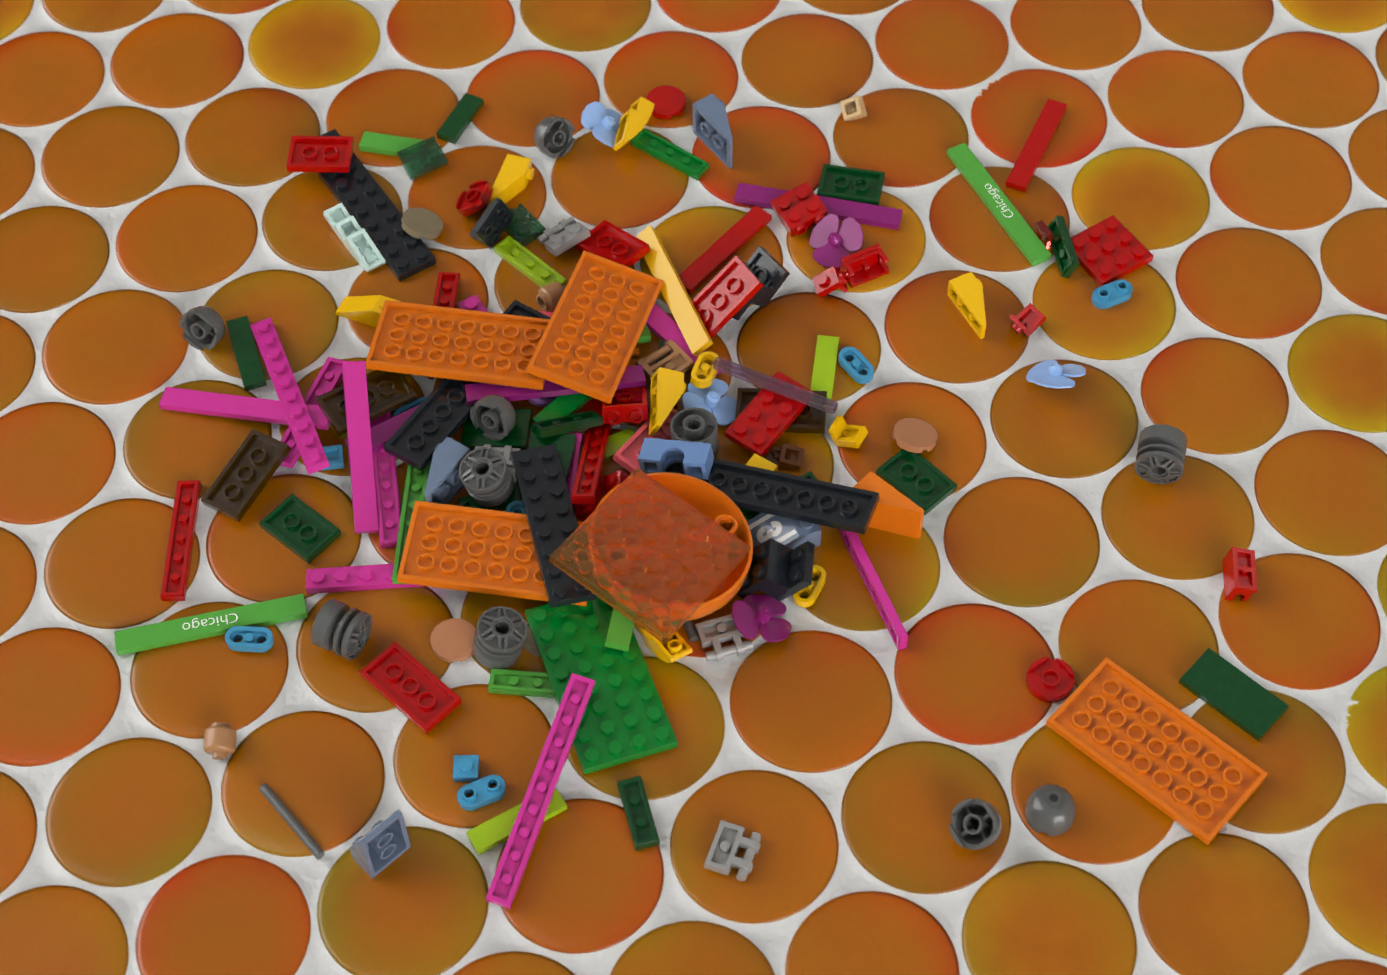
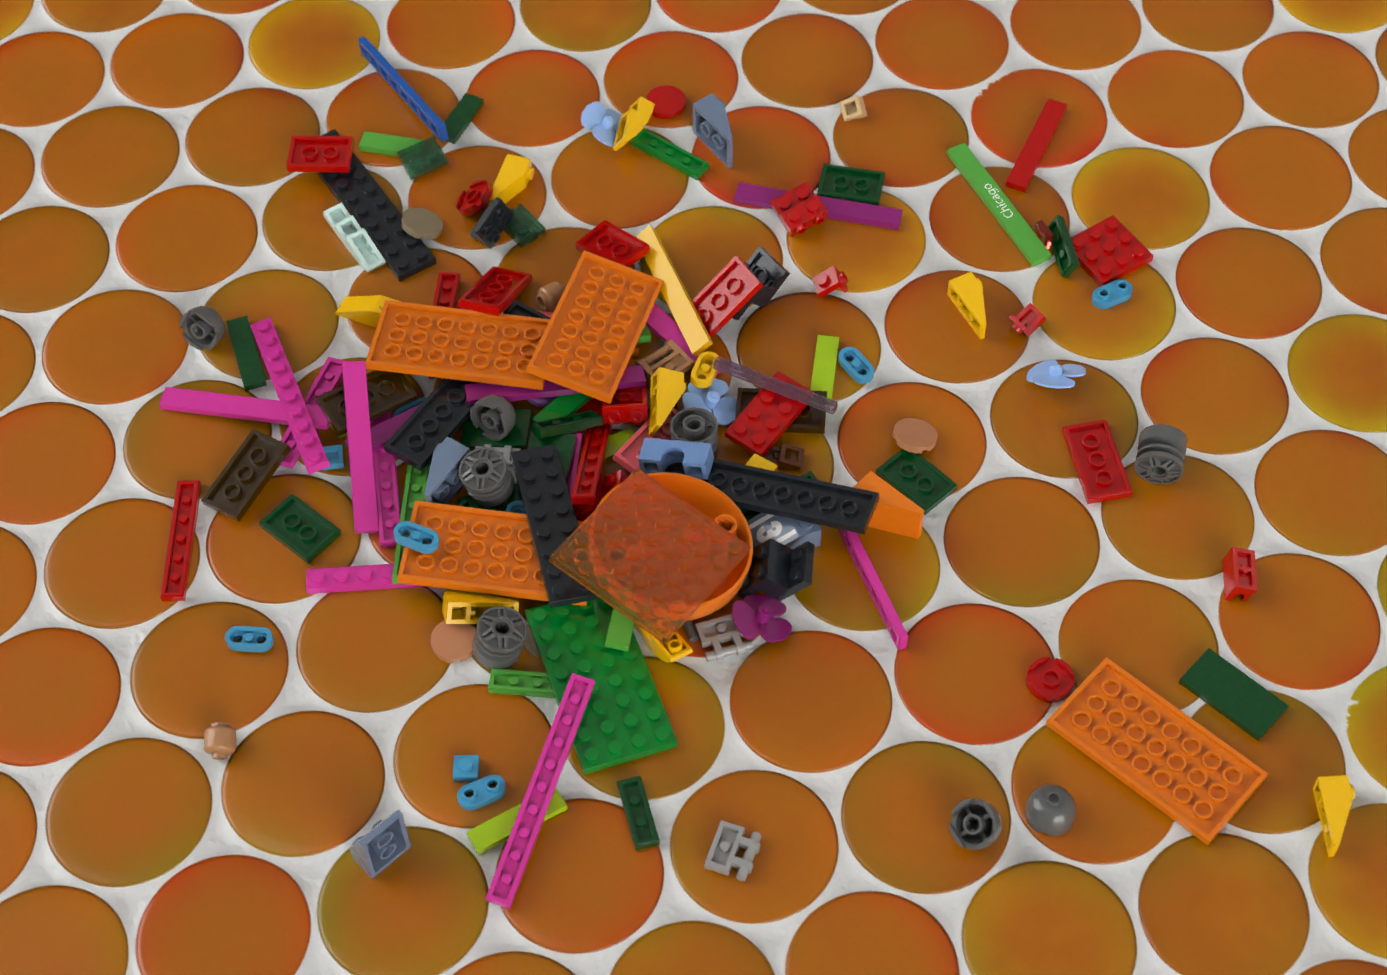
bright green tile [114,593,308,656] -> none
dark grey bar [259,783,325,860] -> none
dark grey wheel [311,599,373,660] -> none
red plate [360,642,462,735] -> none
lime tile [494,236,568,287] -> none
dark grey cylinder [534,116,575,158] -> none
light grey plate [537,216,591,257] -> none
red tile [679,205,772,295] -> none
yellow plate [792,565,826,608] -> none
magenta piece [810,214,864,268] -> none
yellow bracket [828,415,868,448] -> none
red hinge [840,243,889,288] -> none
none -> blue tile [358,36,448,142]
none -> dark azure plate [394,521,439,554]
none -> yellow slope [442,590,519,624]
none -> red tile [458,266,532,316]
none -> red tile [1062,420,1133,504]
none -> yellow slope [1312,775,1355,857]

